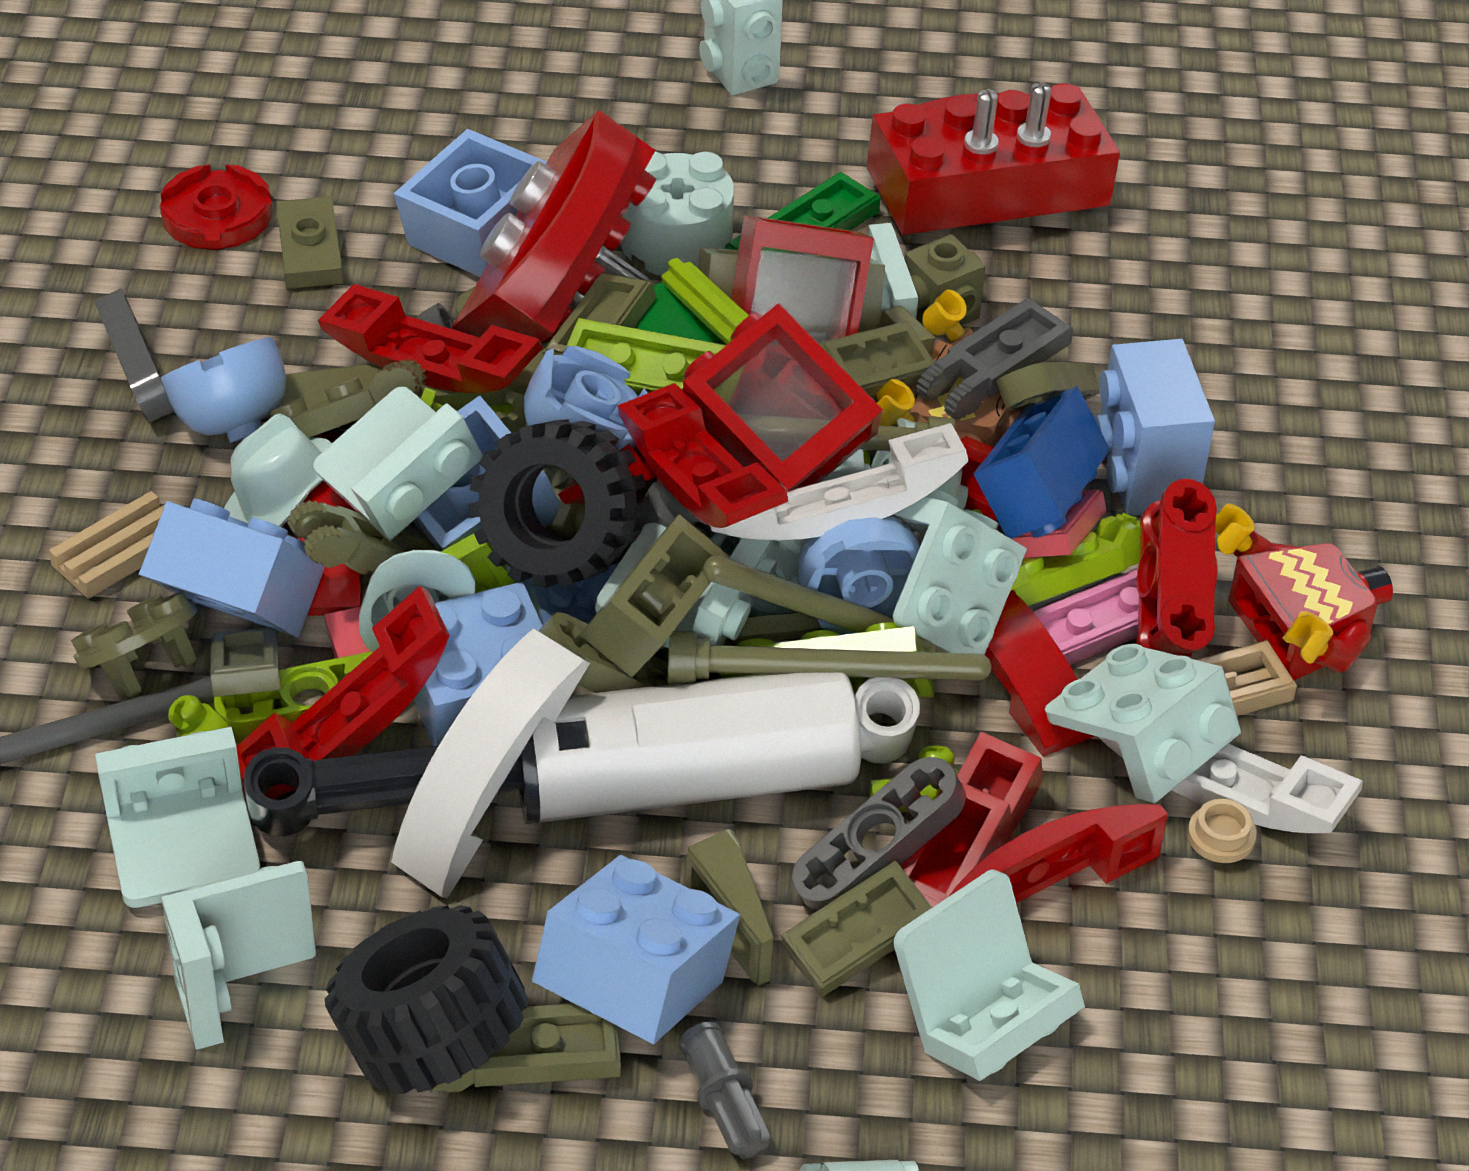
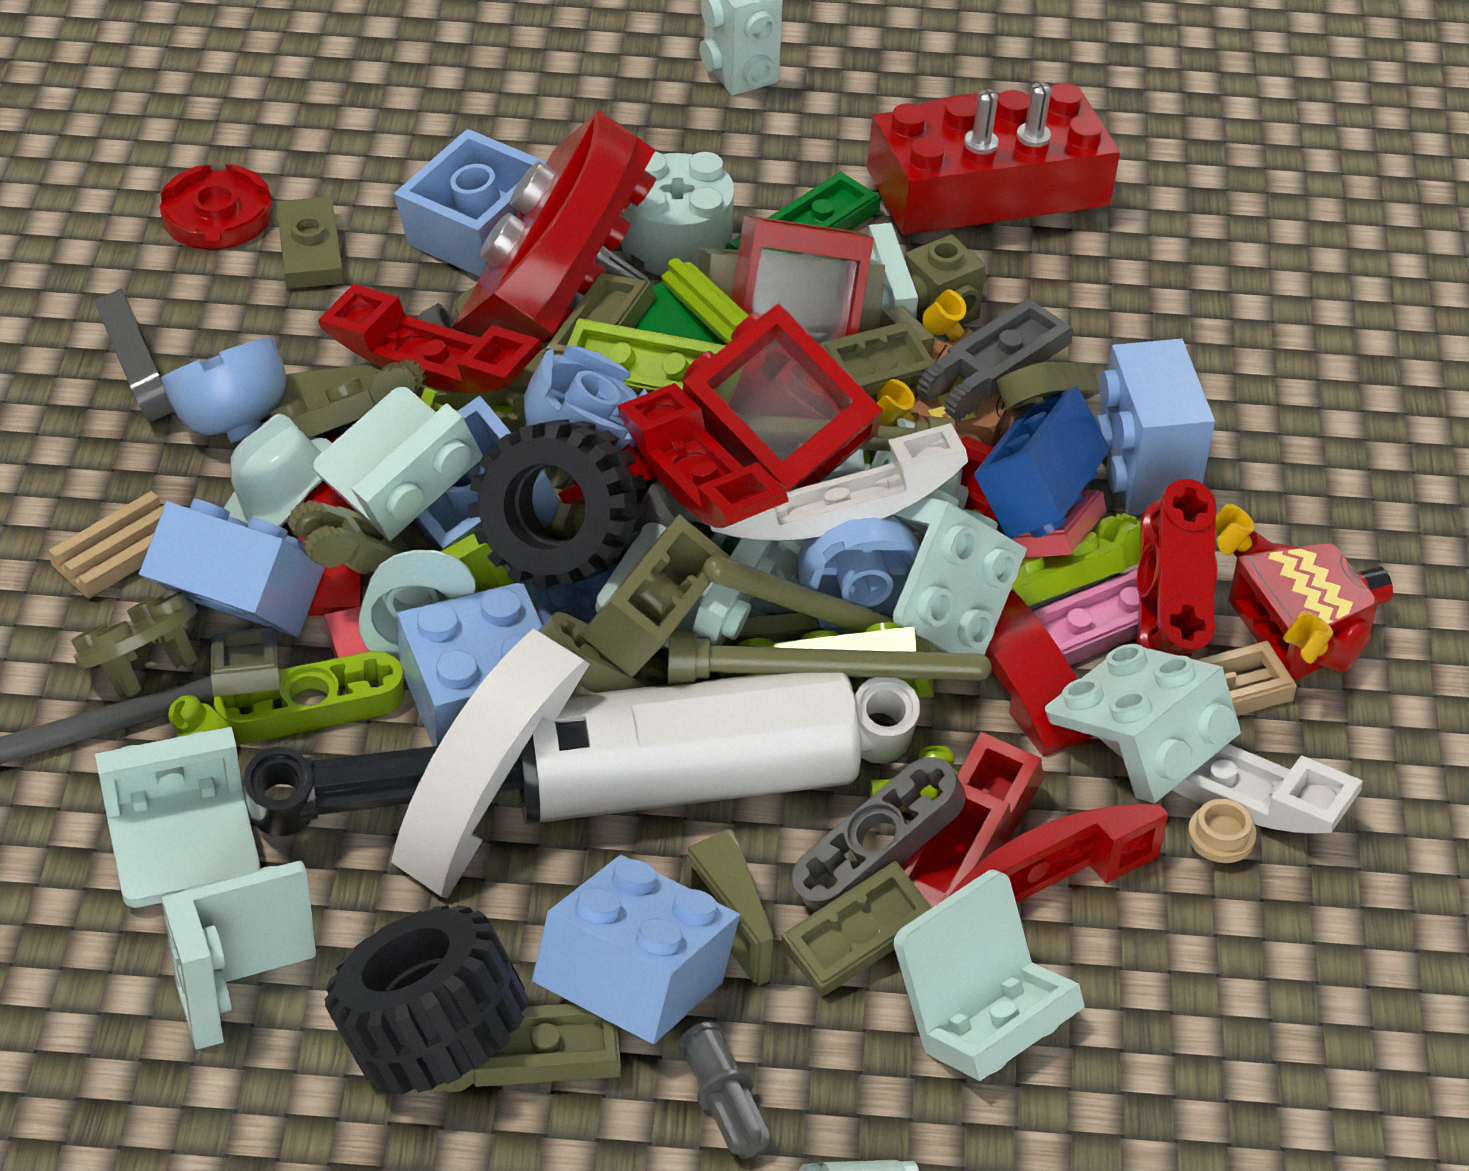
red slope [236,585,450,800] -> none

